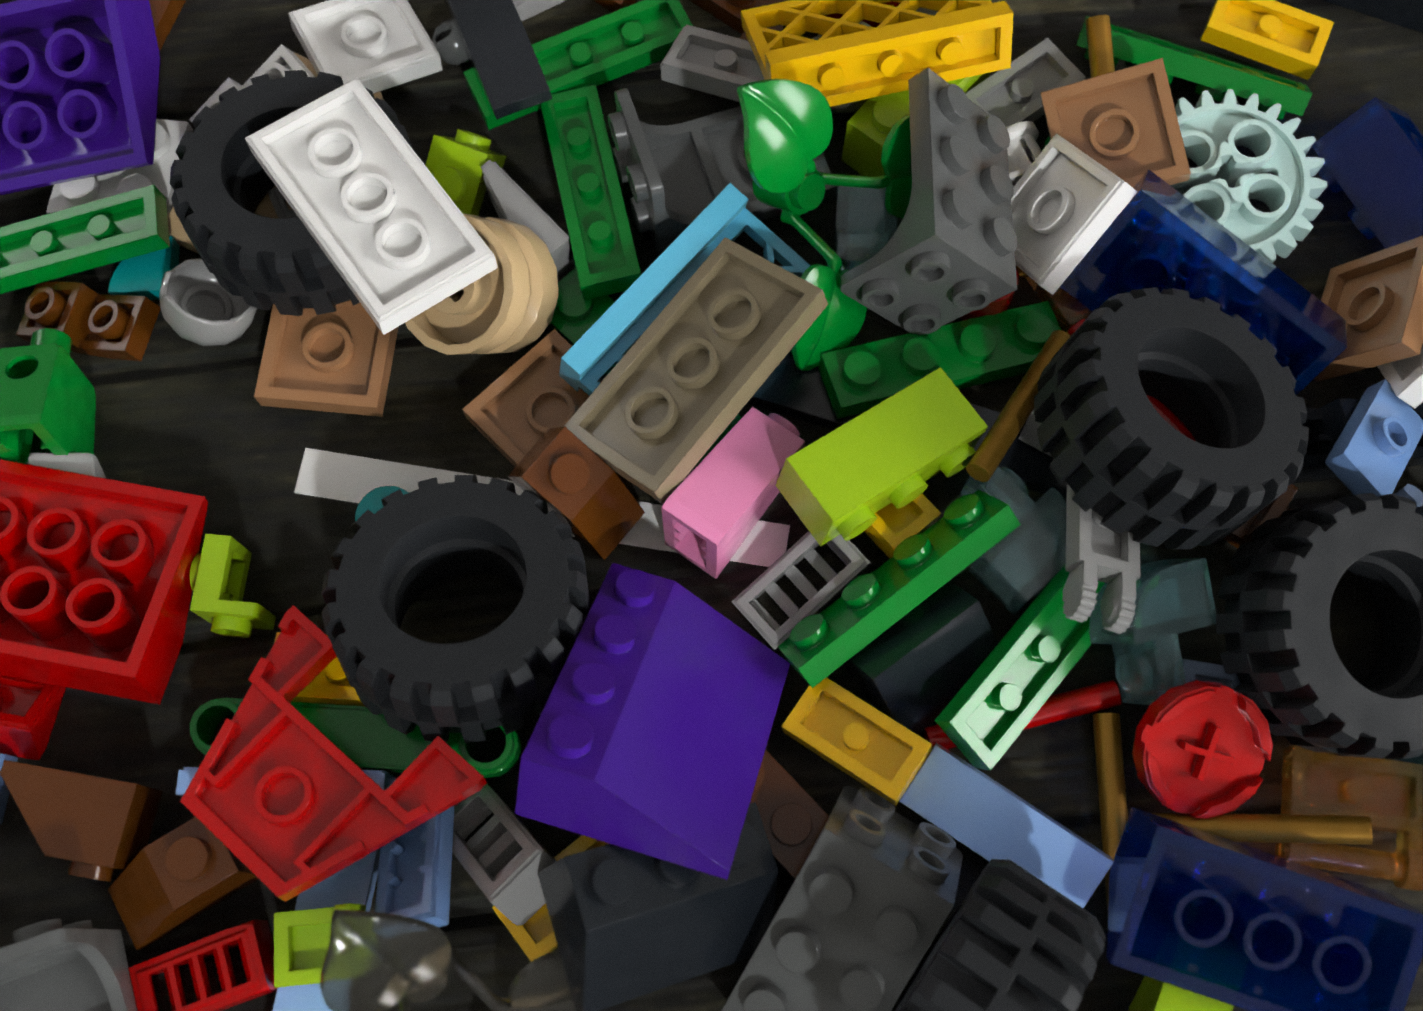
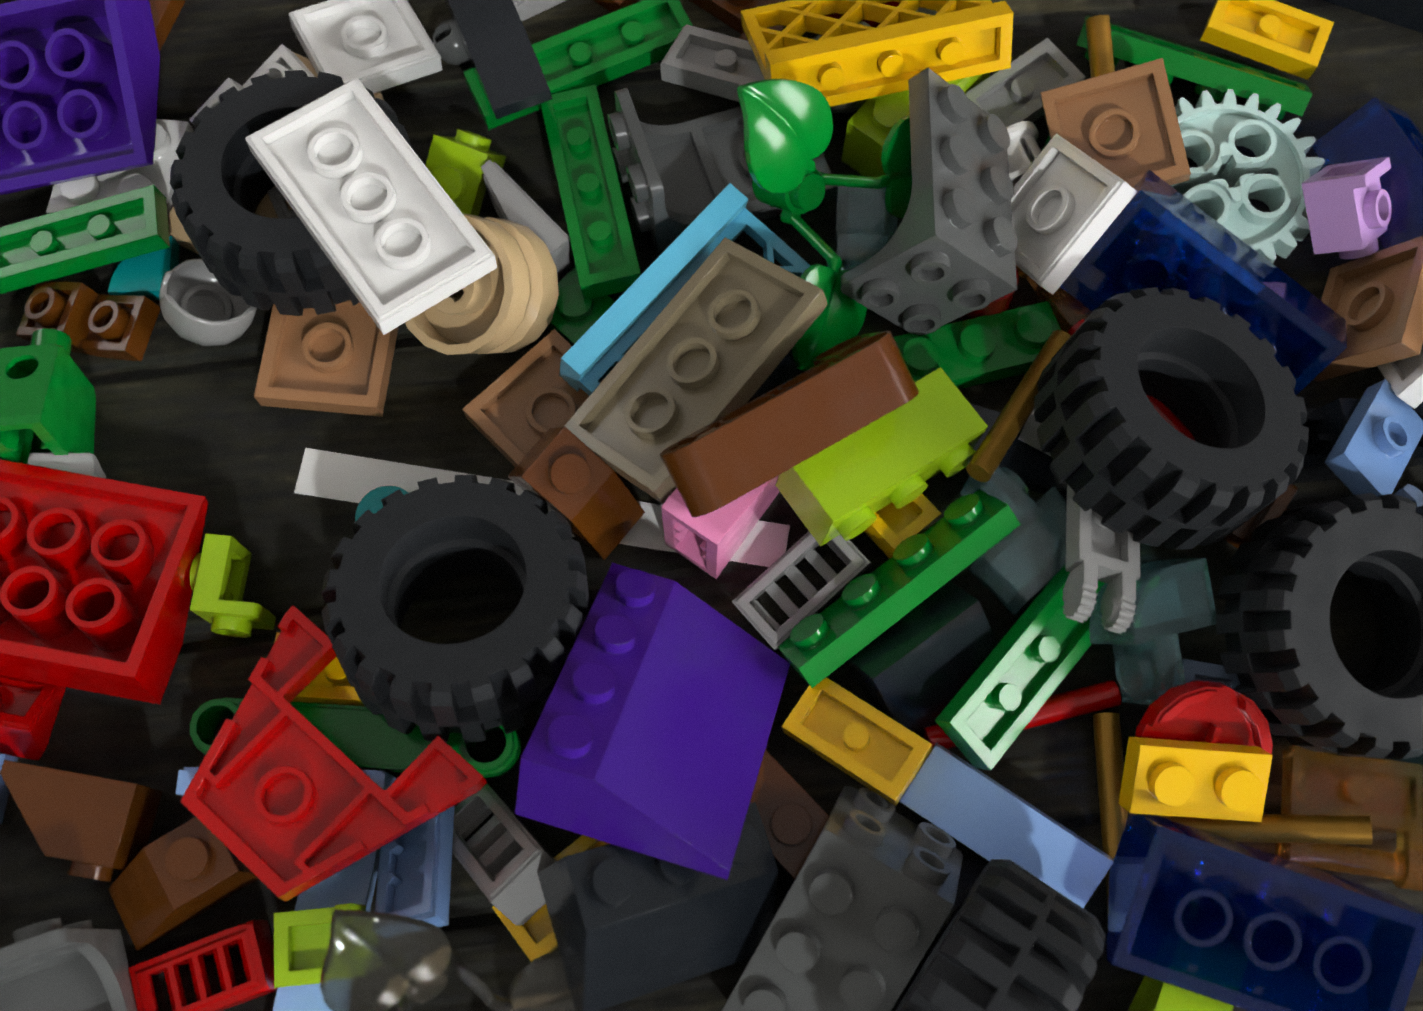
none -> reddish brown beam [660,331,919,517]
none -> yellow plate [1118,737,1273,822]
none -> lavender brick [1301,156,1392,259]

